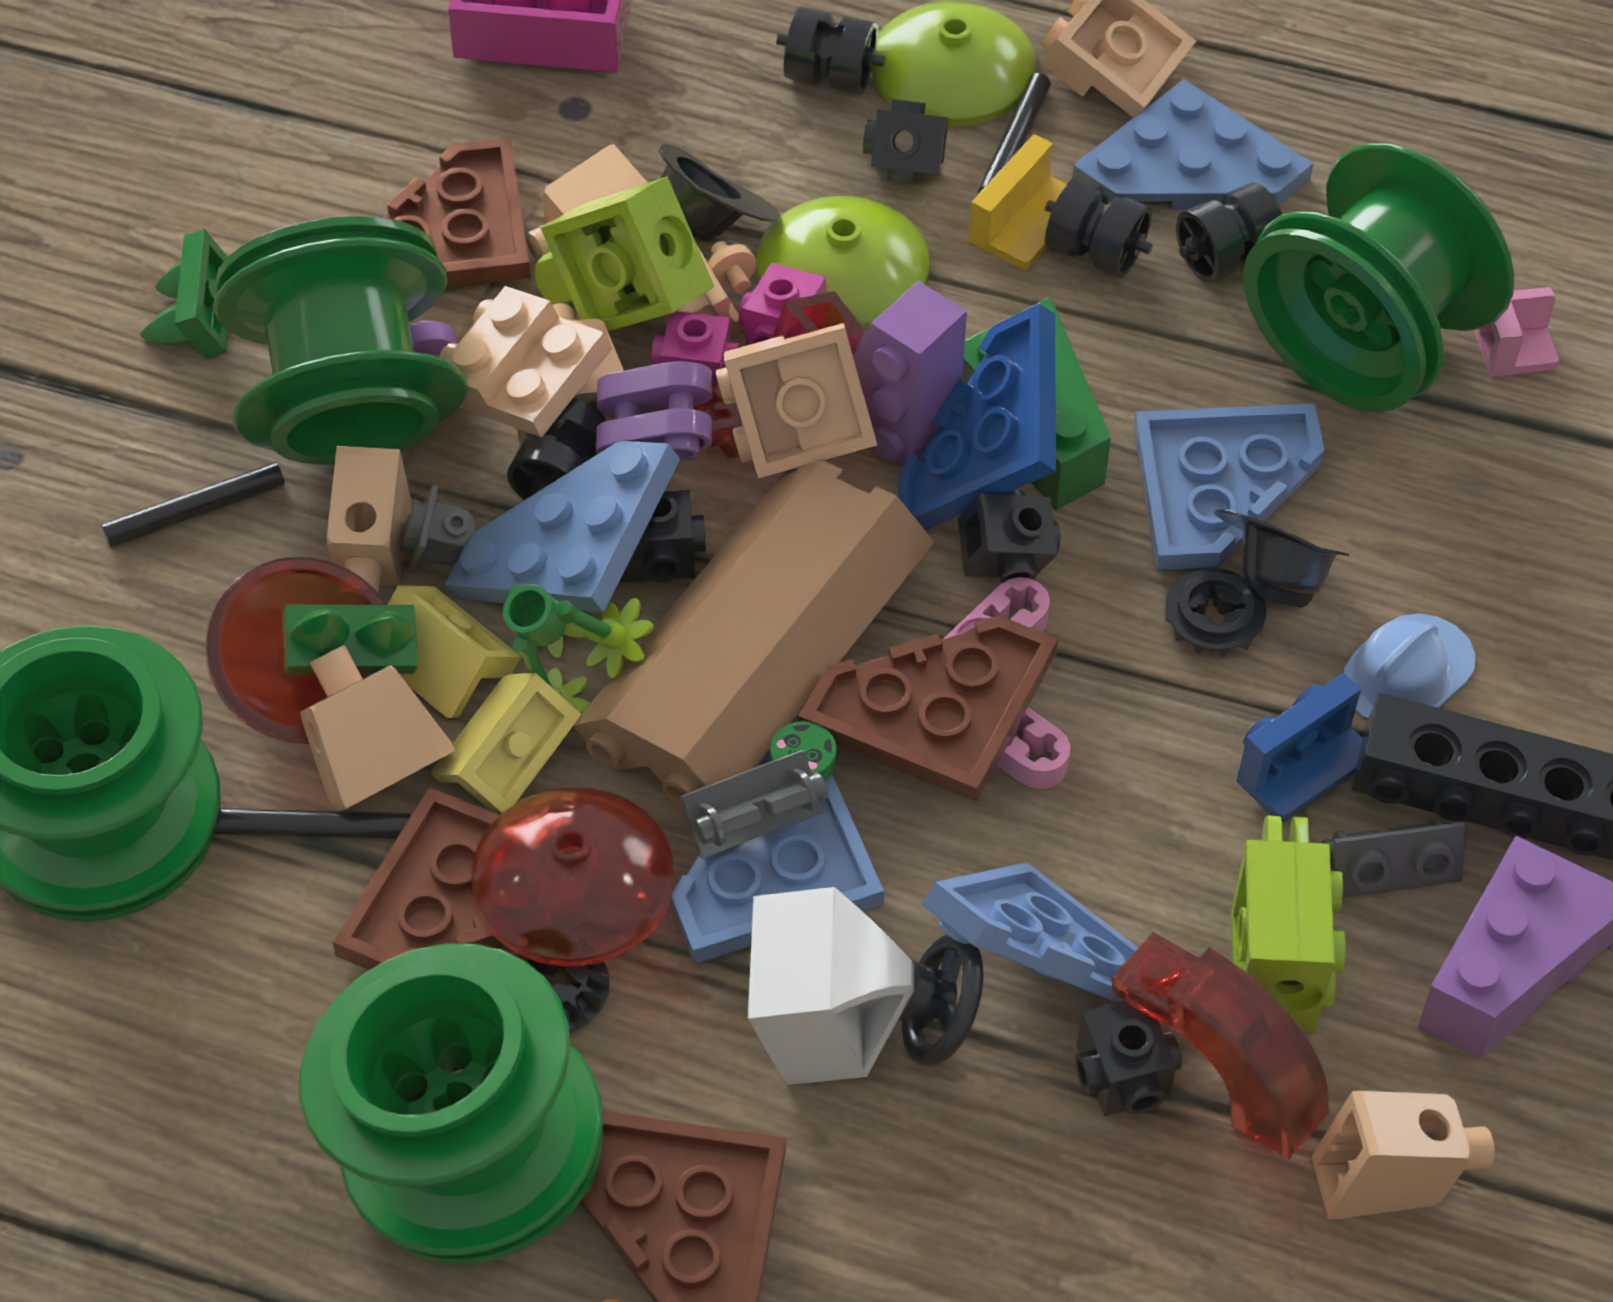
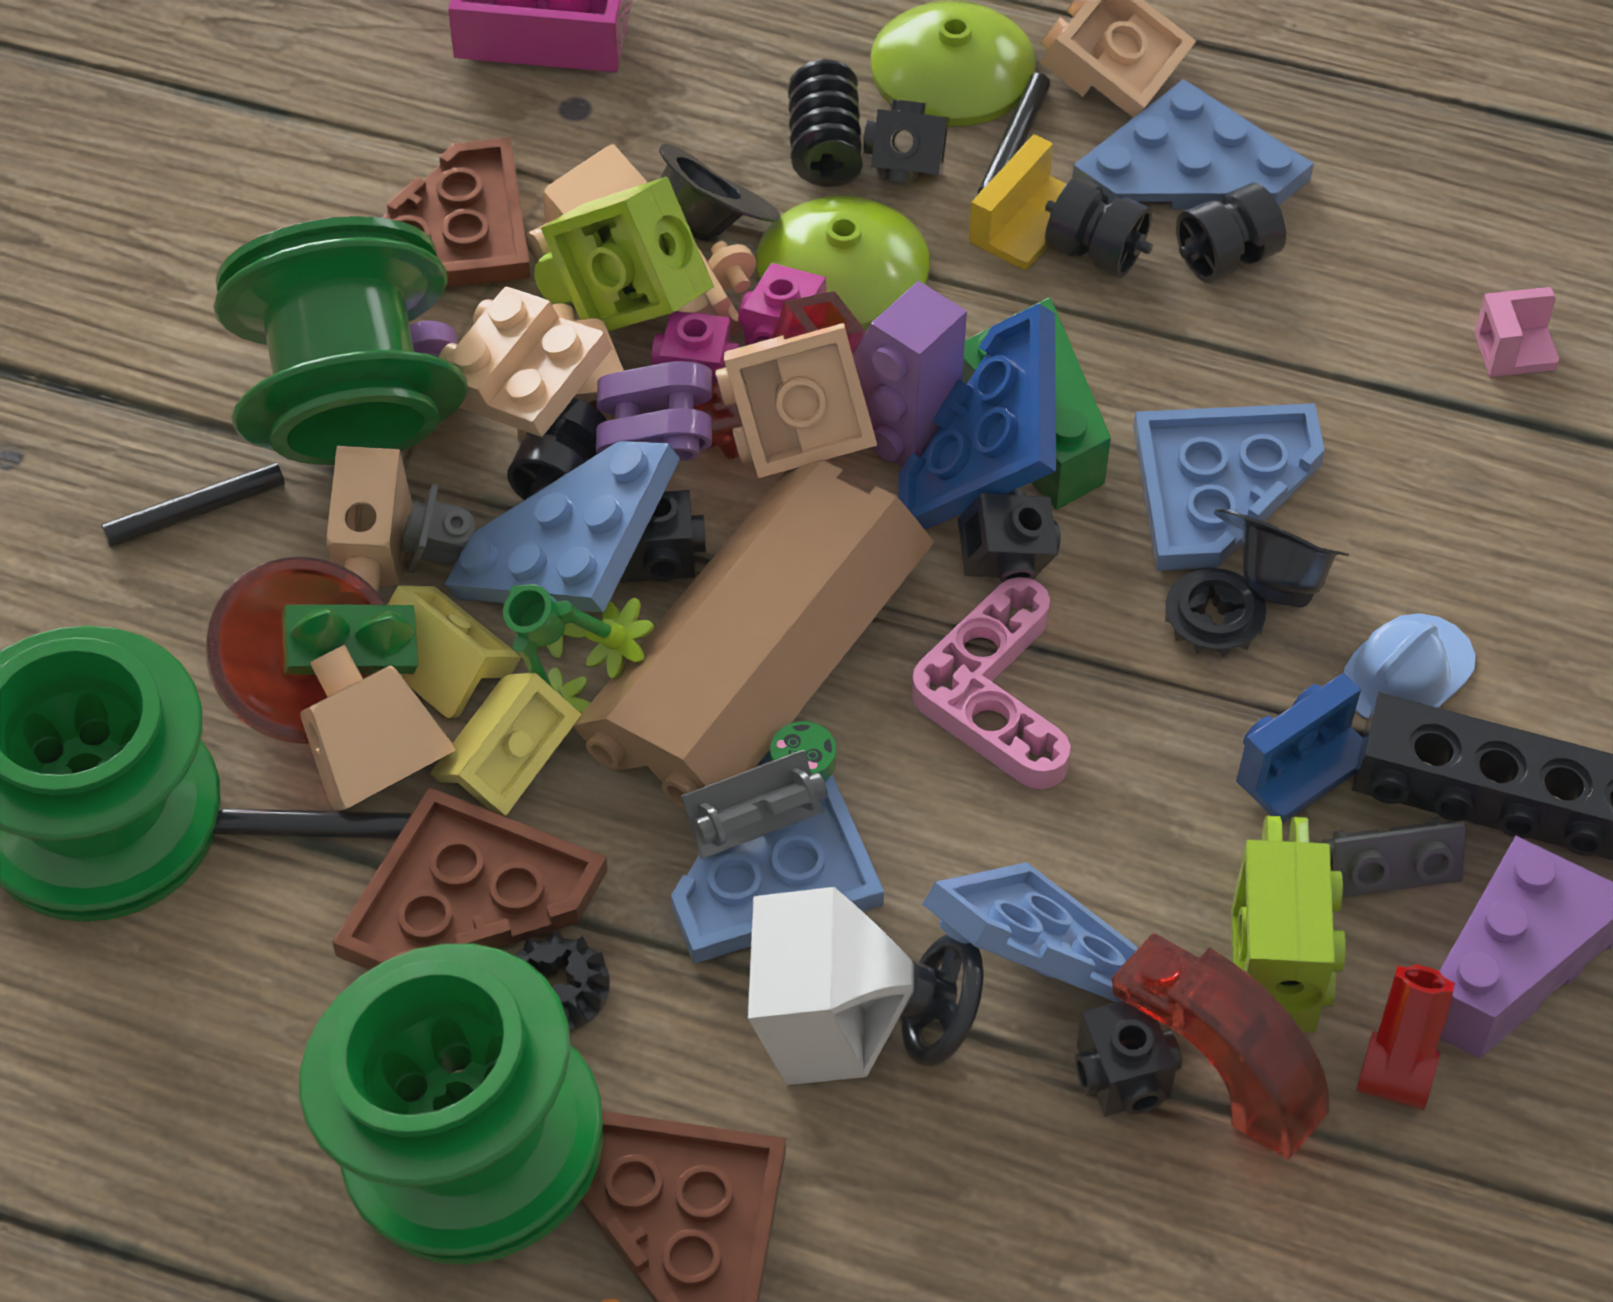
green tile [140,229,228,359] -> none
clear red dish [471,787,674,966] -> none
black wheel [776,7,886,94] -> none
copper plate [798,616,1058,802] -> none
green wheel [1243,143,1515,412] -> none
light nougat torso [1311,1091,1495,1220] -> none
none -> black piece [788,59,863,187]
none -> red piece [1356,964,1455,1111]

